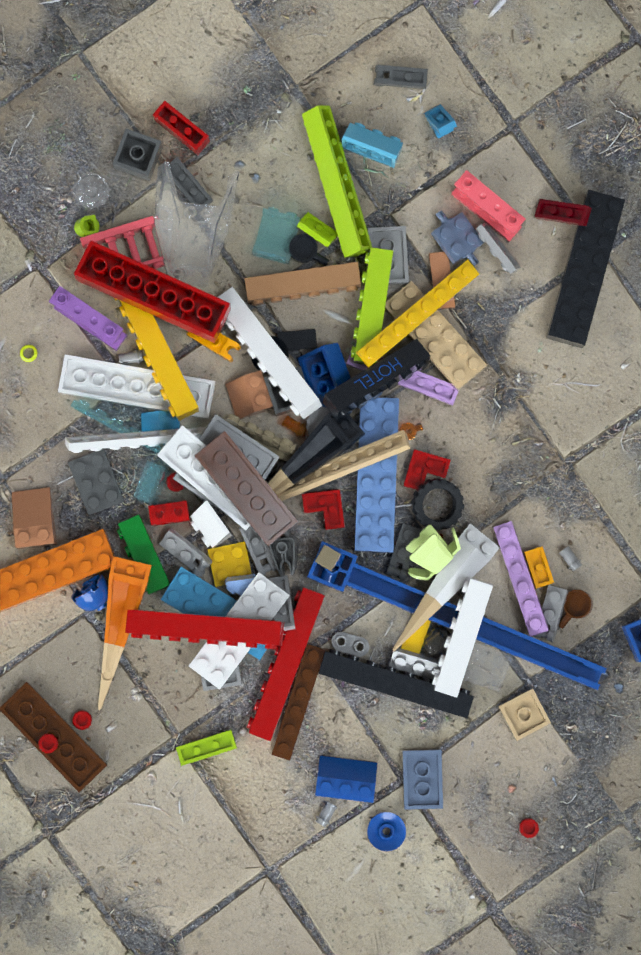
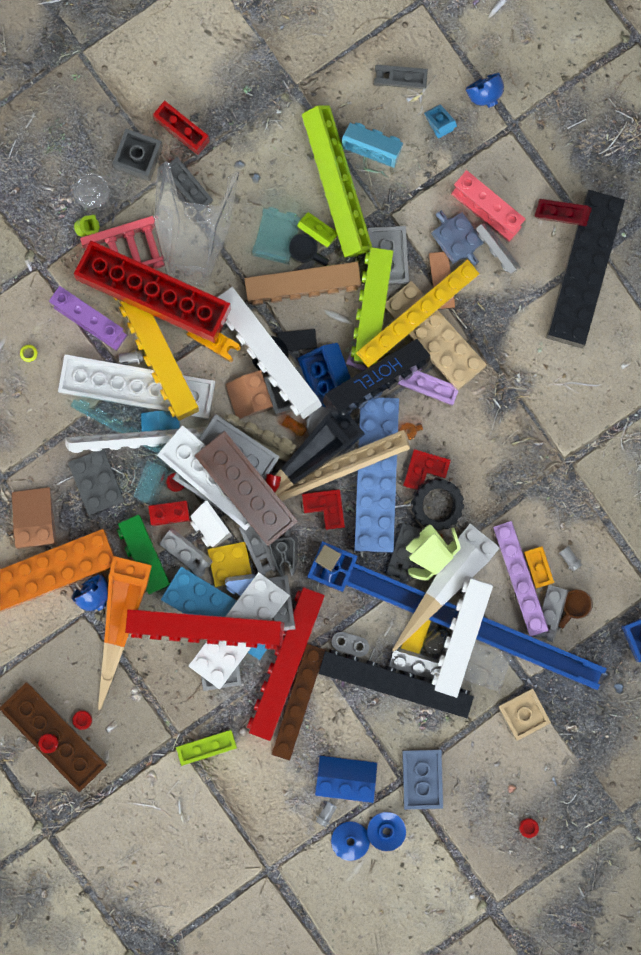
none -> red hose [265,474,281,493]
none -> blue dish [331,821,370,861]
none -> blue cylinder [465,72,504,108]

